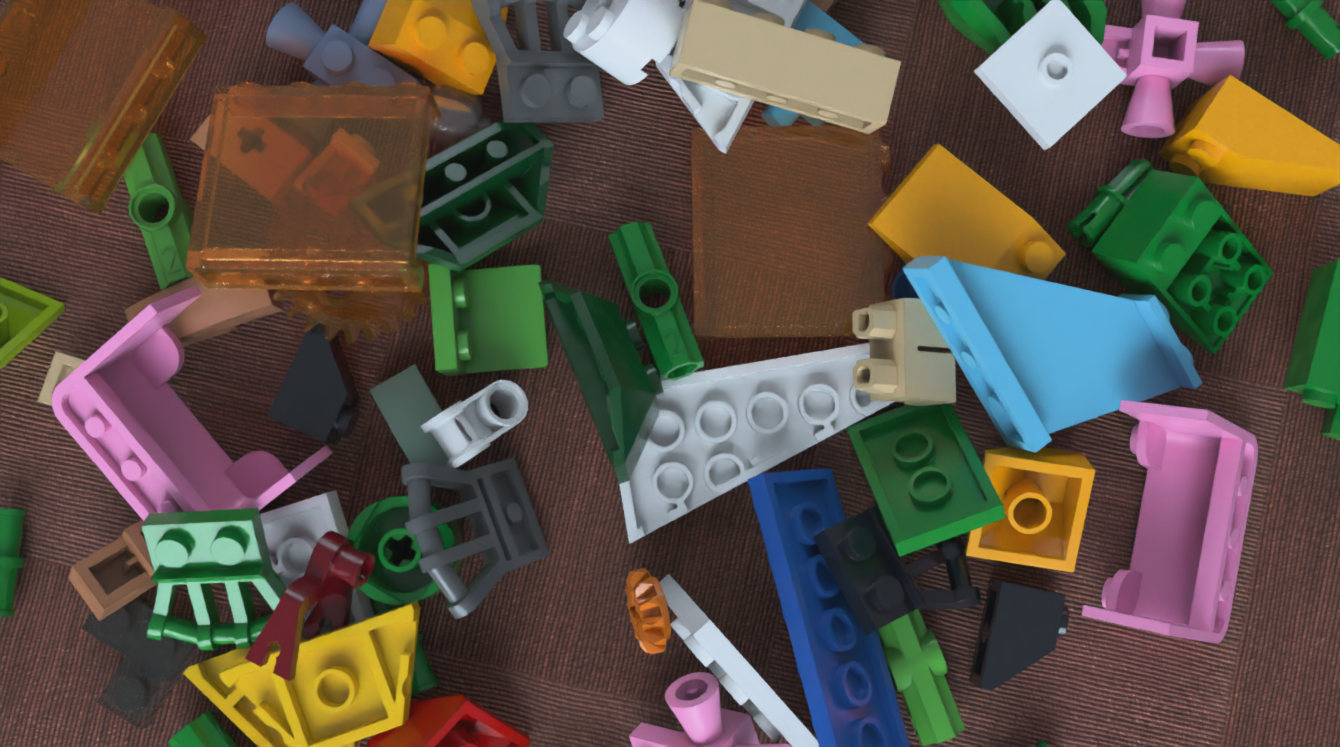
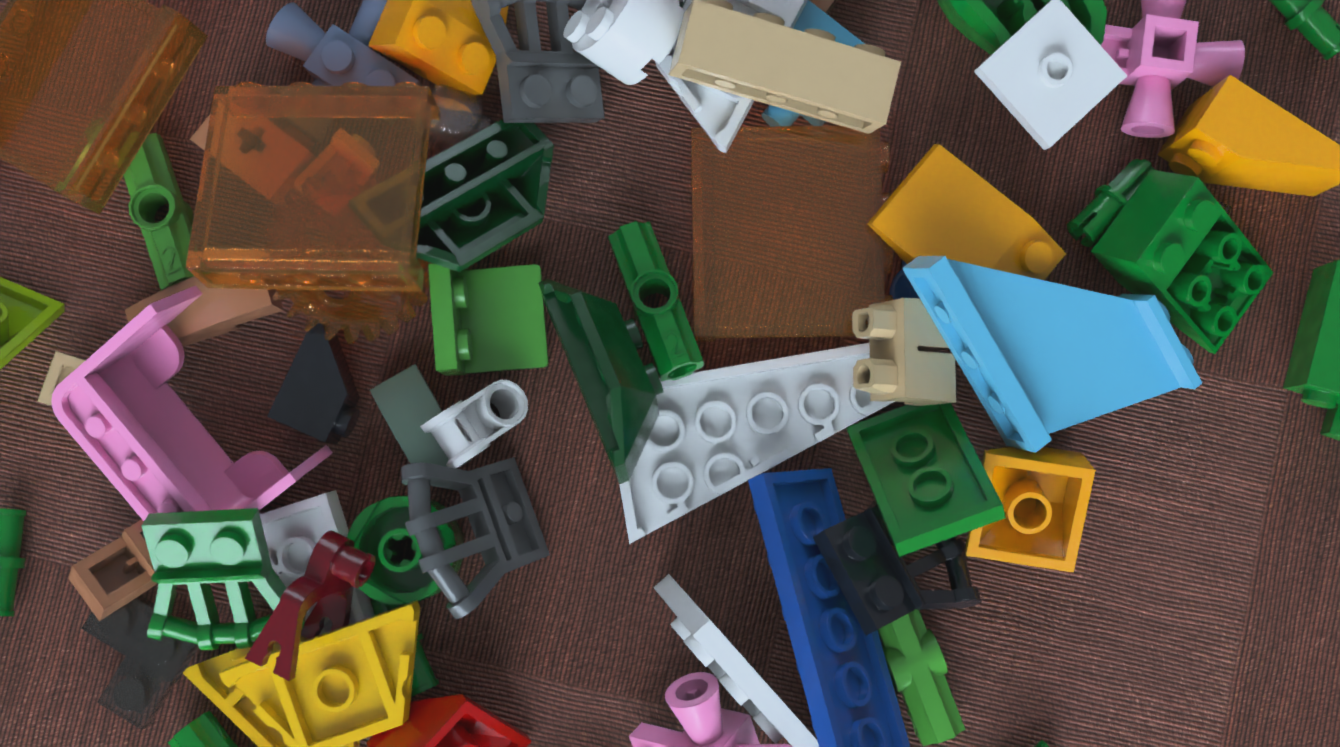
orange gear [625,568,671,655] -> none
black slope [969,579,1069,691] -> none
bright pink windscreen [1081,400,1258,644] -> none

